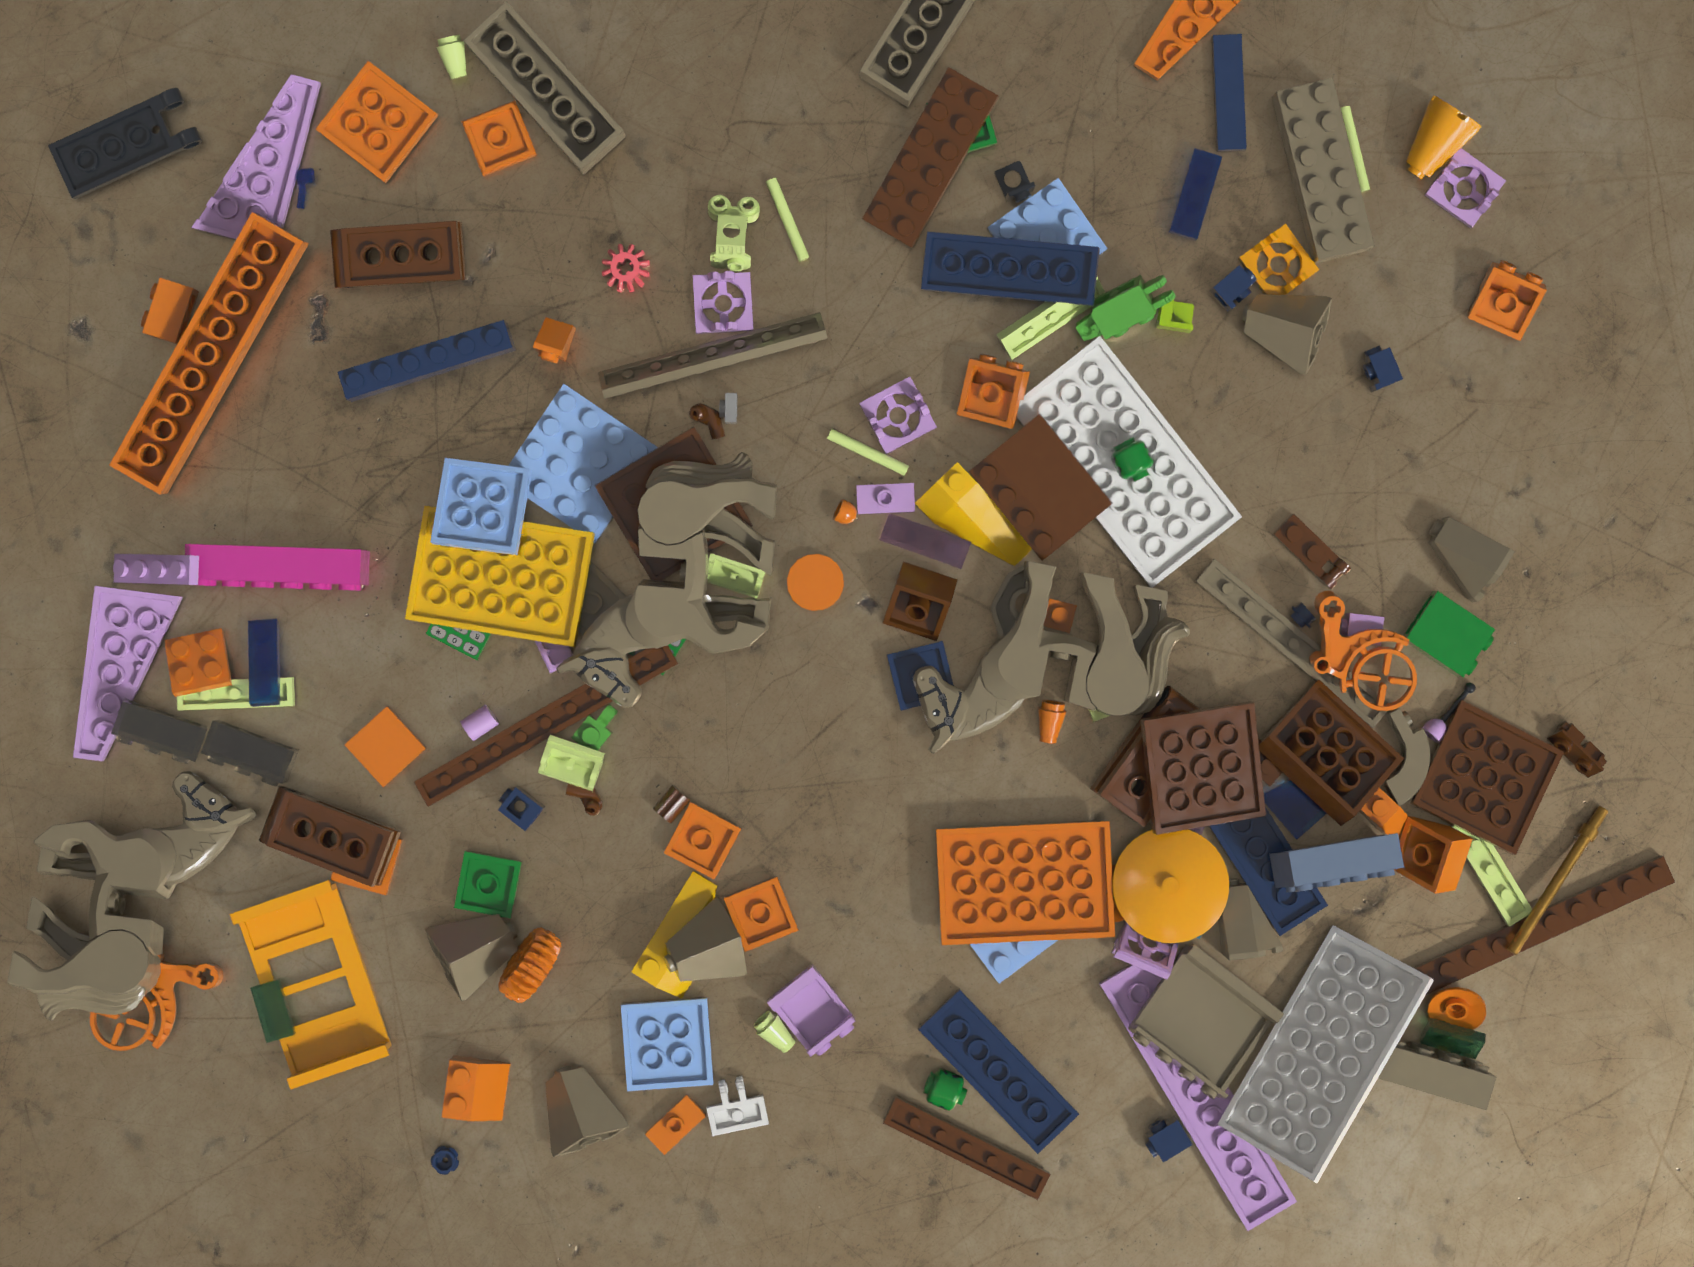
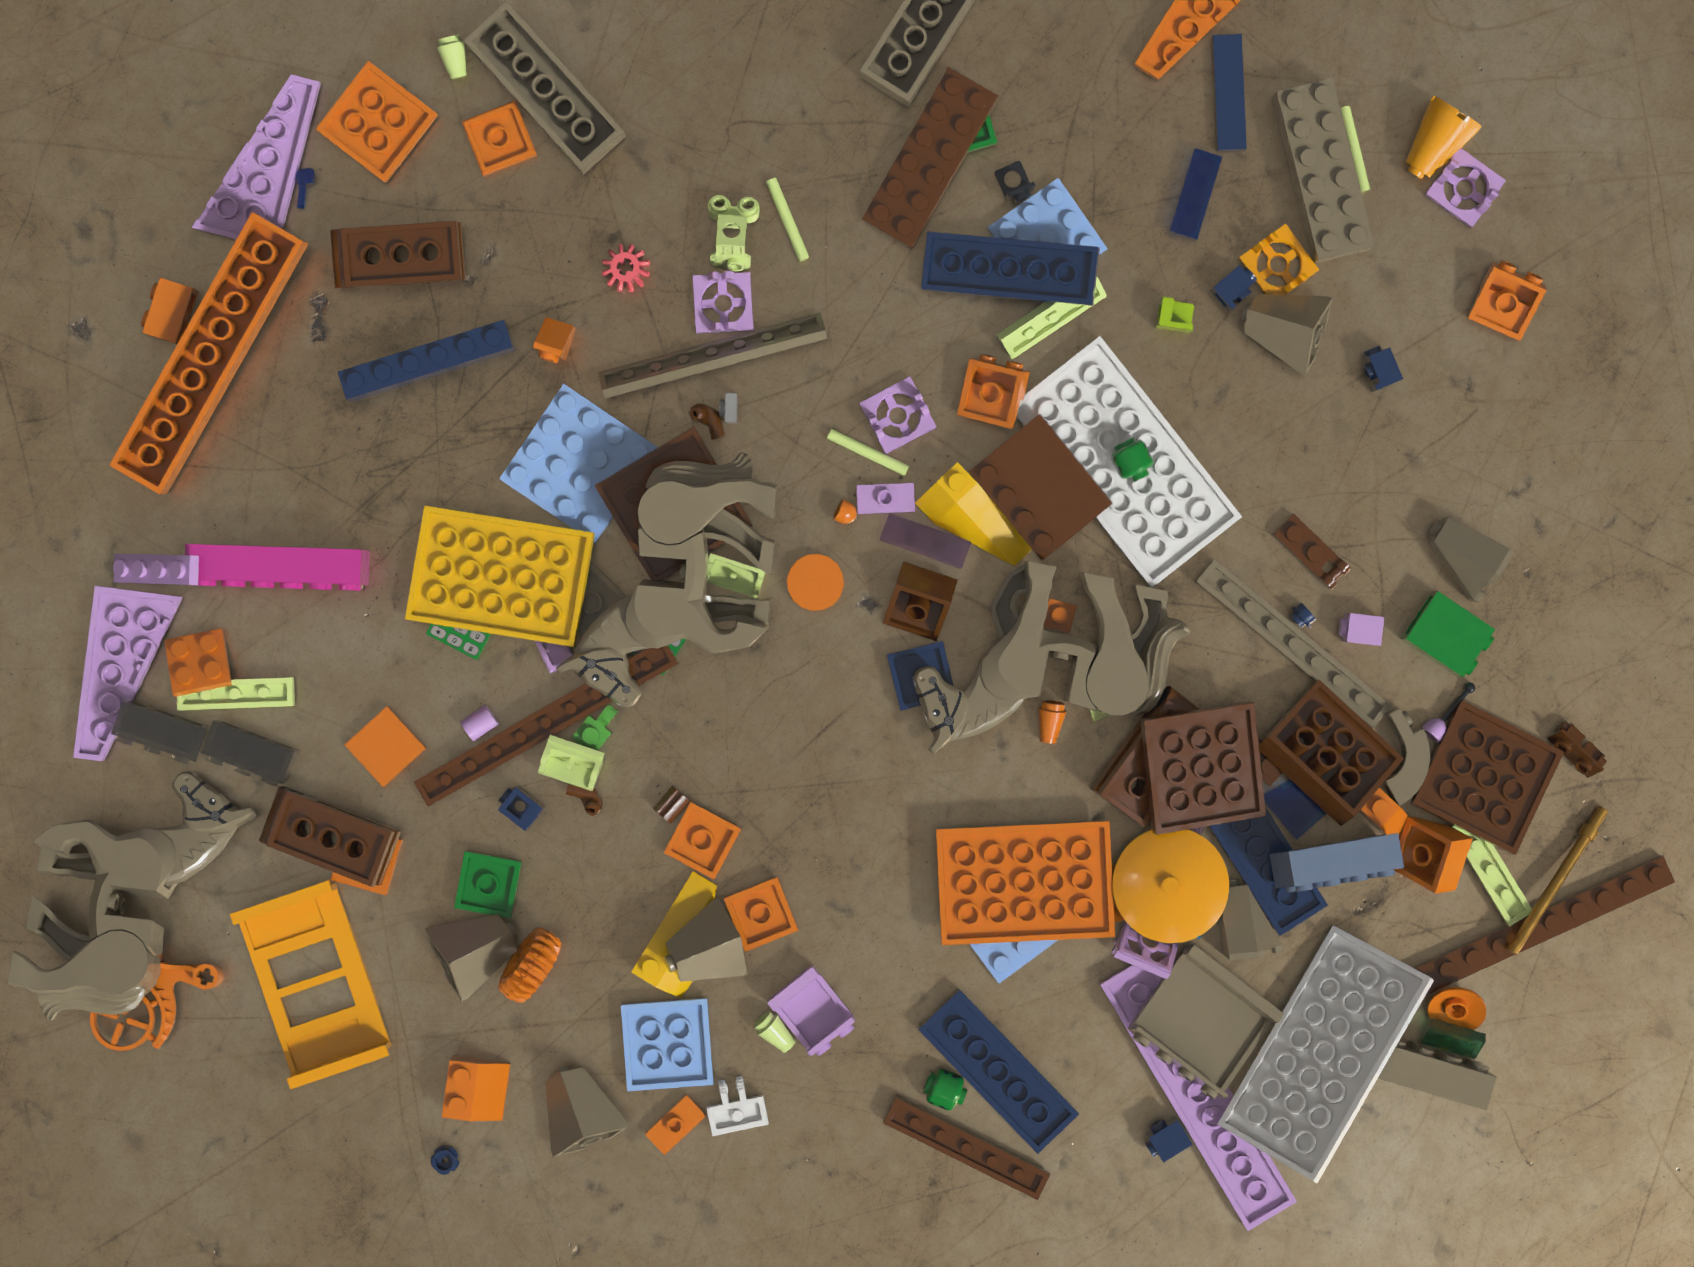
black hinge [48,88,202,199] -> none
clear blue plate [248,619,280,707] -> none
clear green tile [250,978,296,1043] -> none
light blue plate [430,458,532,555] -> none
bright green hinge [1076,275,1176,341] -> none
orange piece [1309,590,1417,711] -> none

